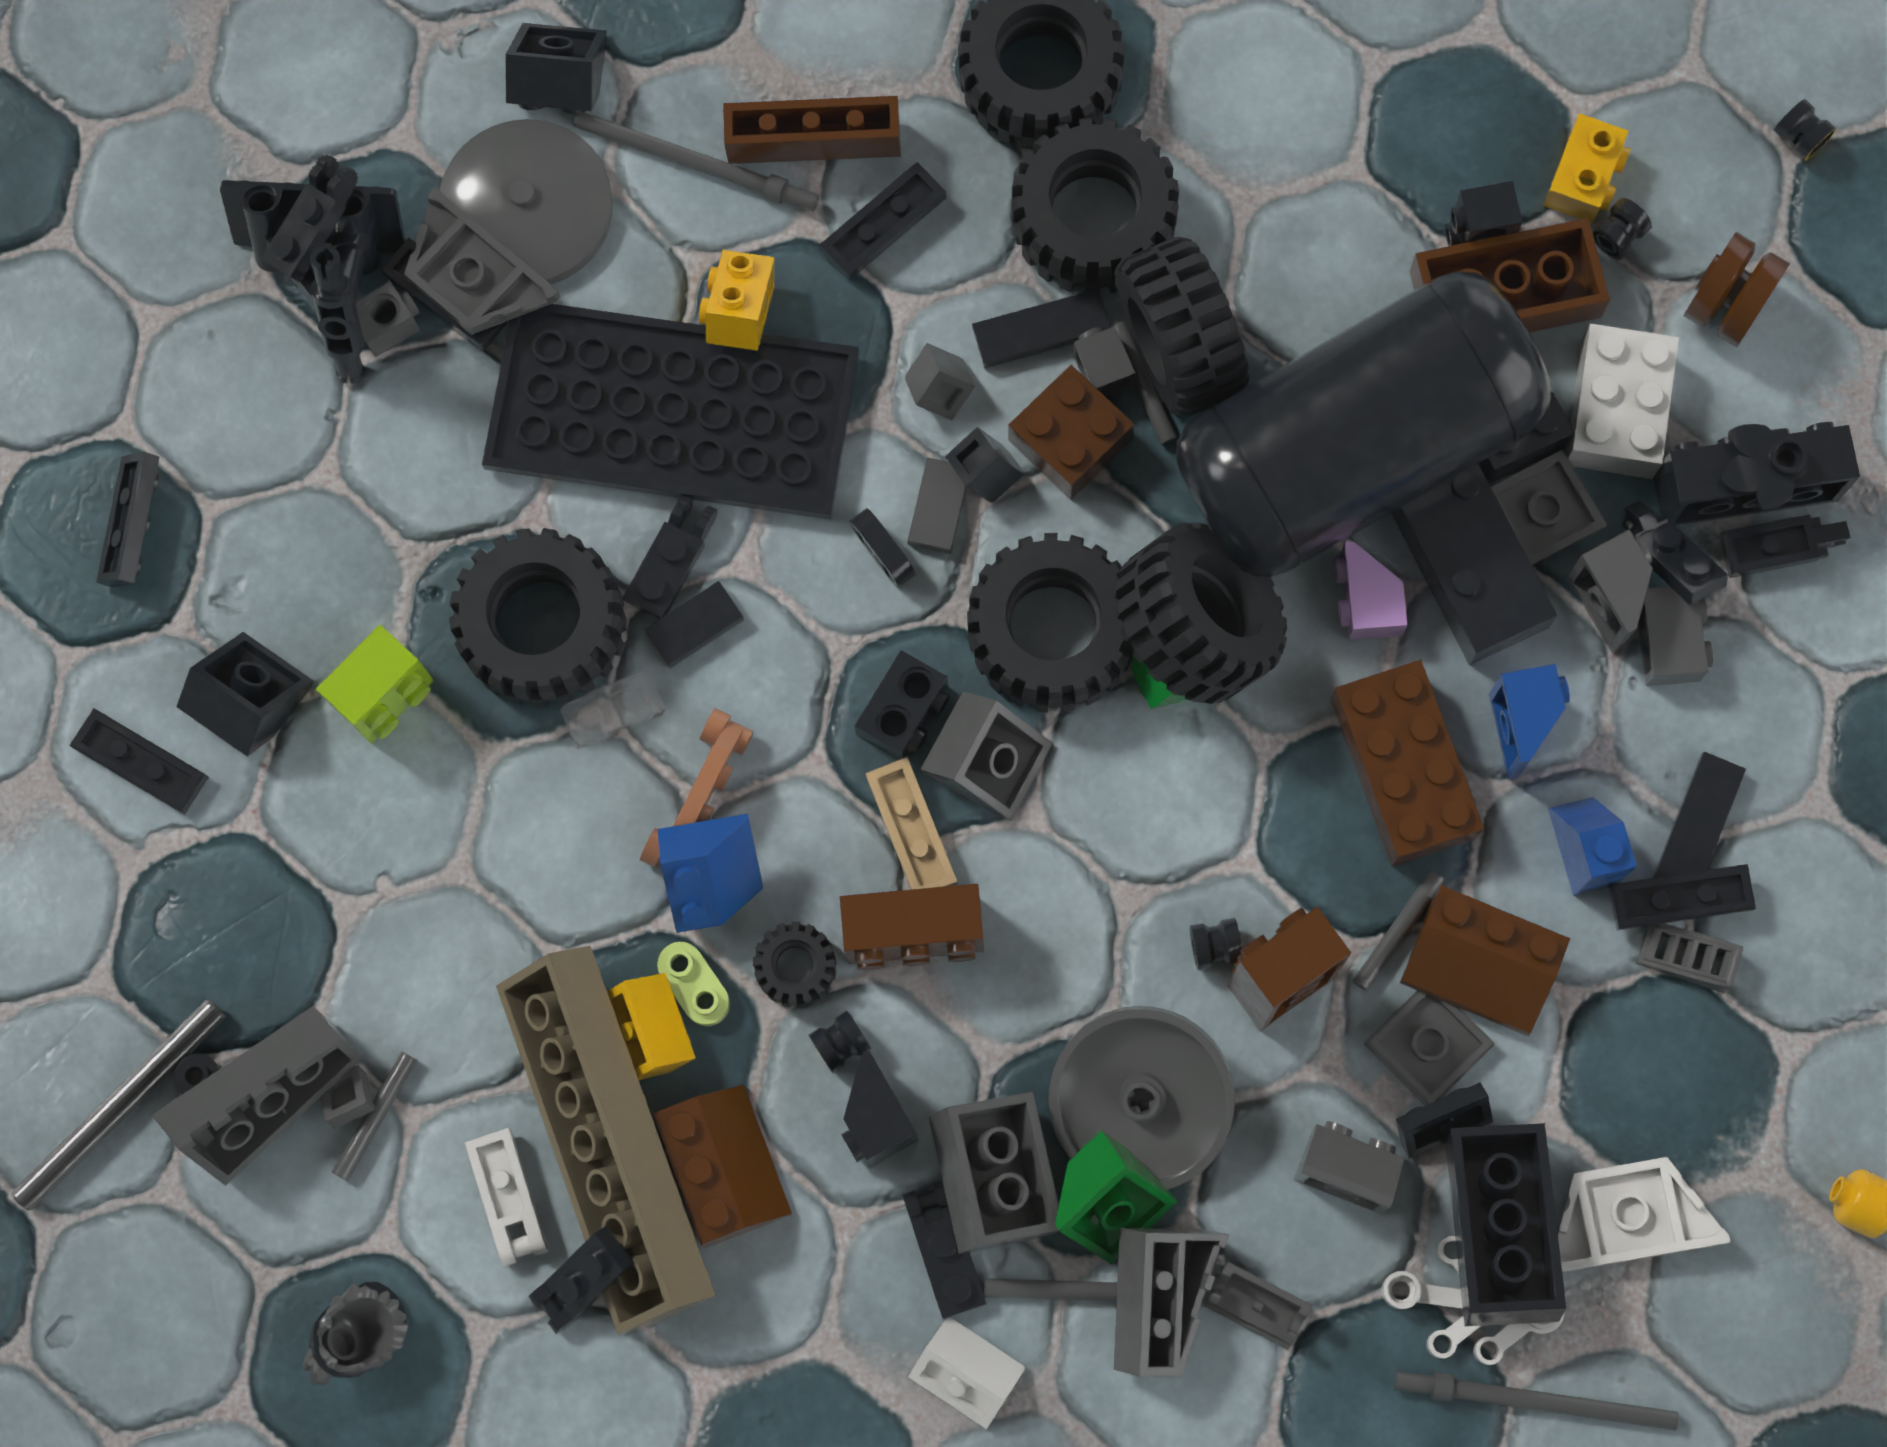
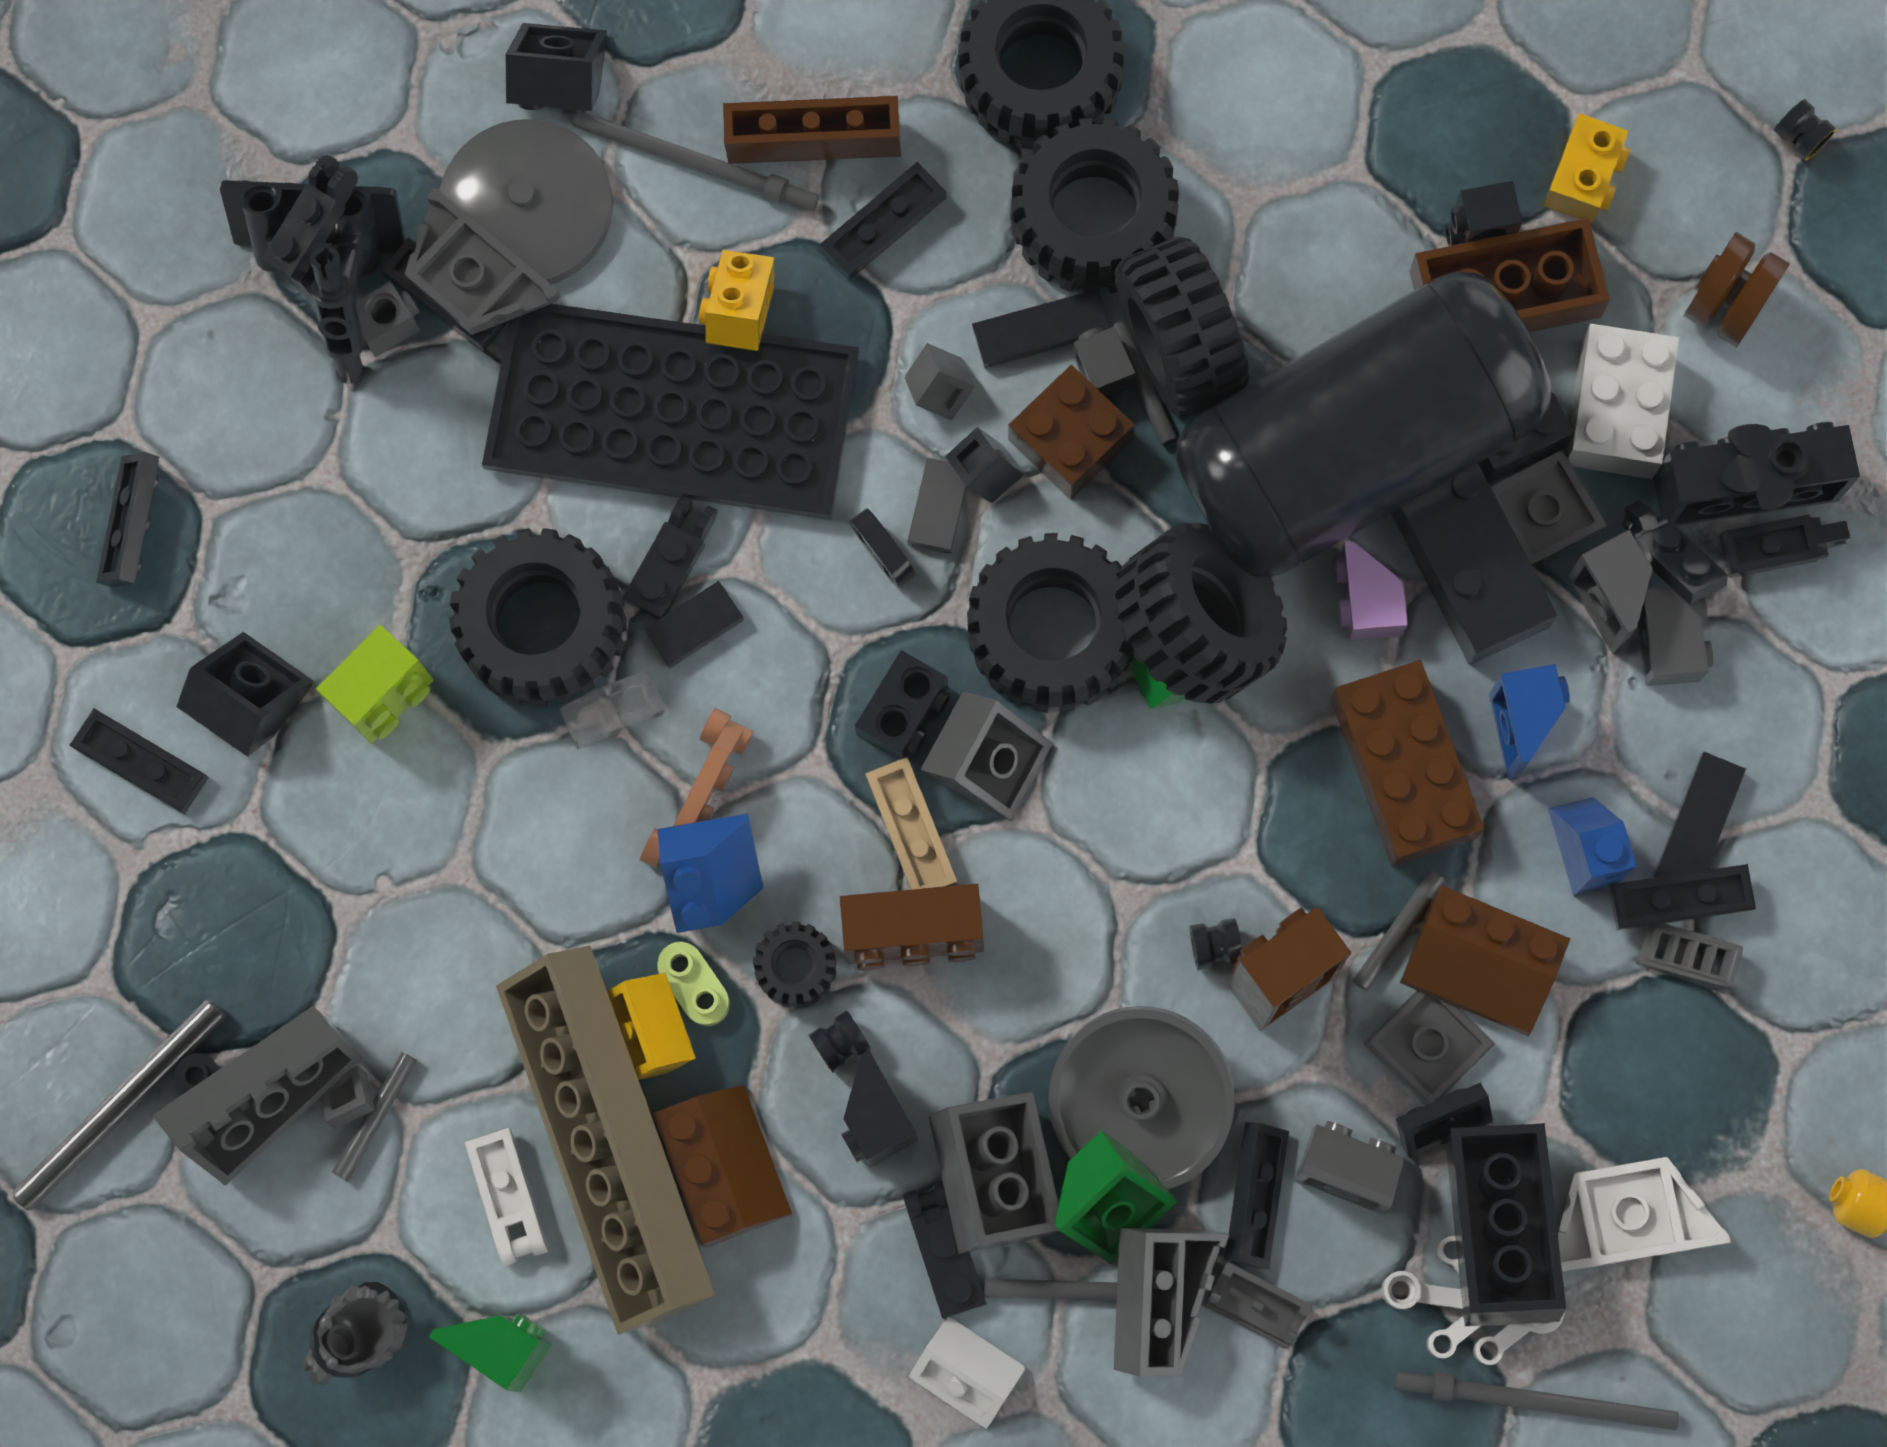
black plate [528,1226,634,1334] -> none
black wheel [1591,198,1652,260] -> none
none -> green slope [429,1313,552,1392]
none -> black plate [1224,1122,1289,1269]

